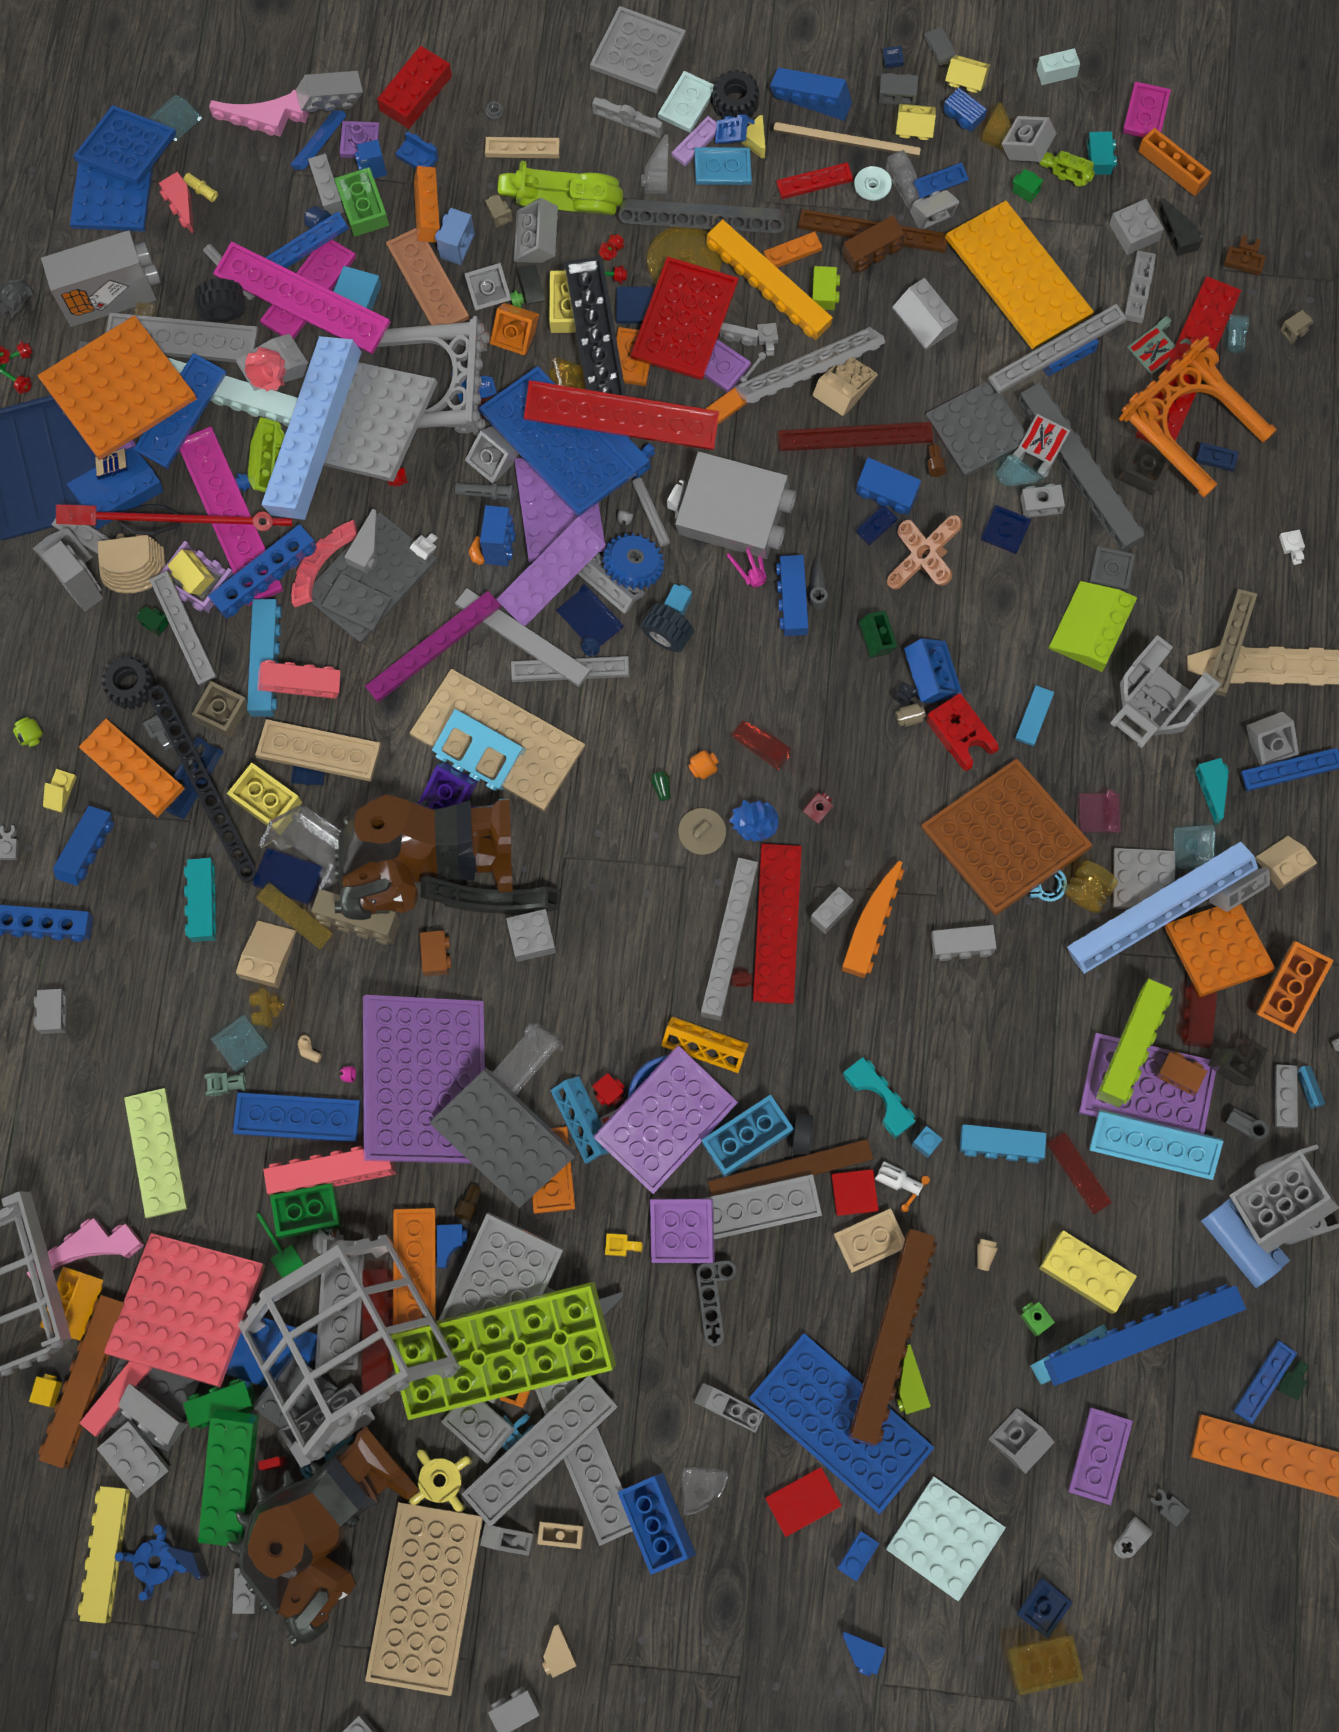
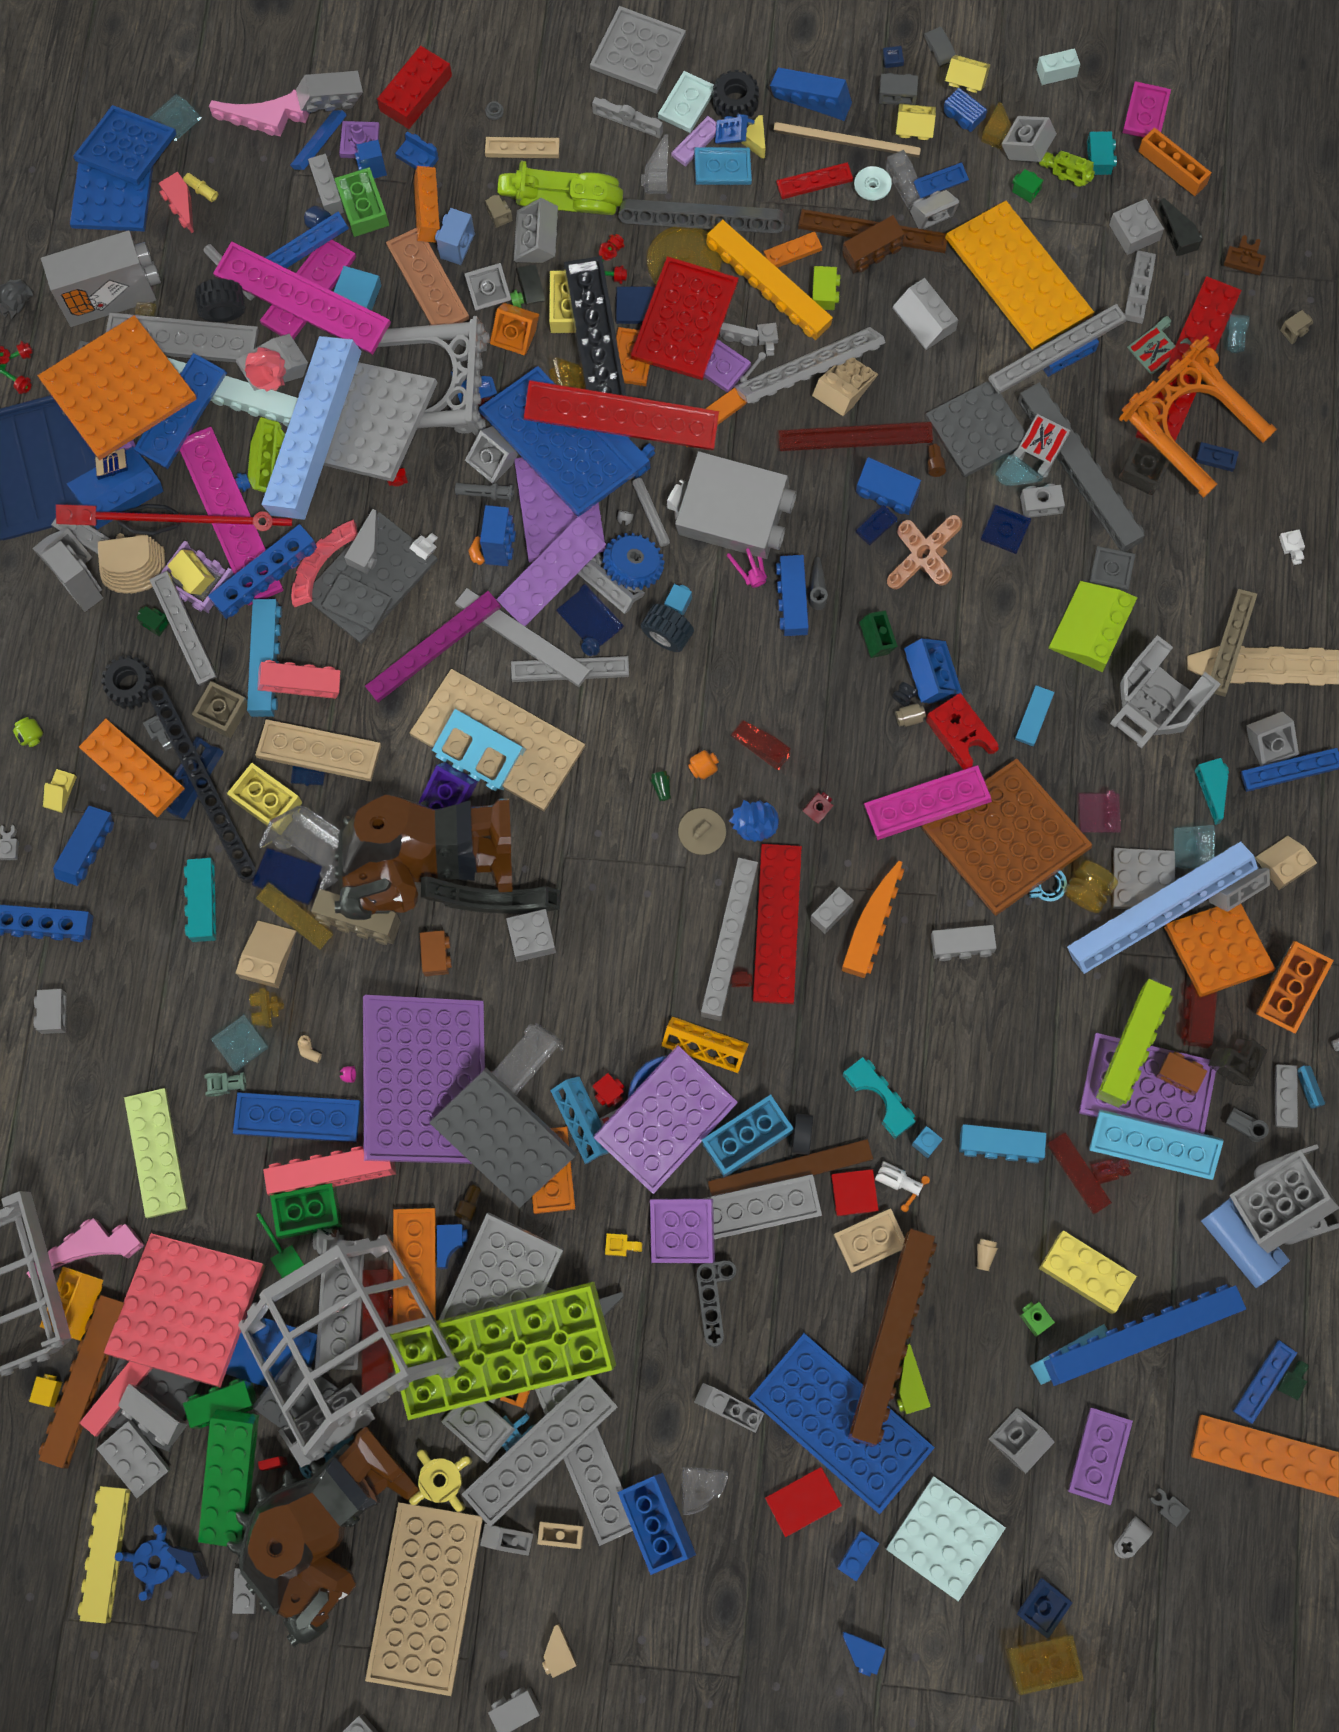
none -> dark pink plate [864,765,992,840]
none -> clear red plate [1091,1159,1131,1184]

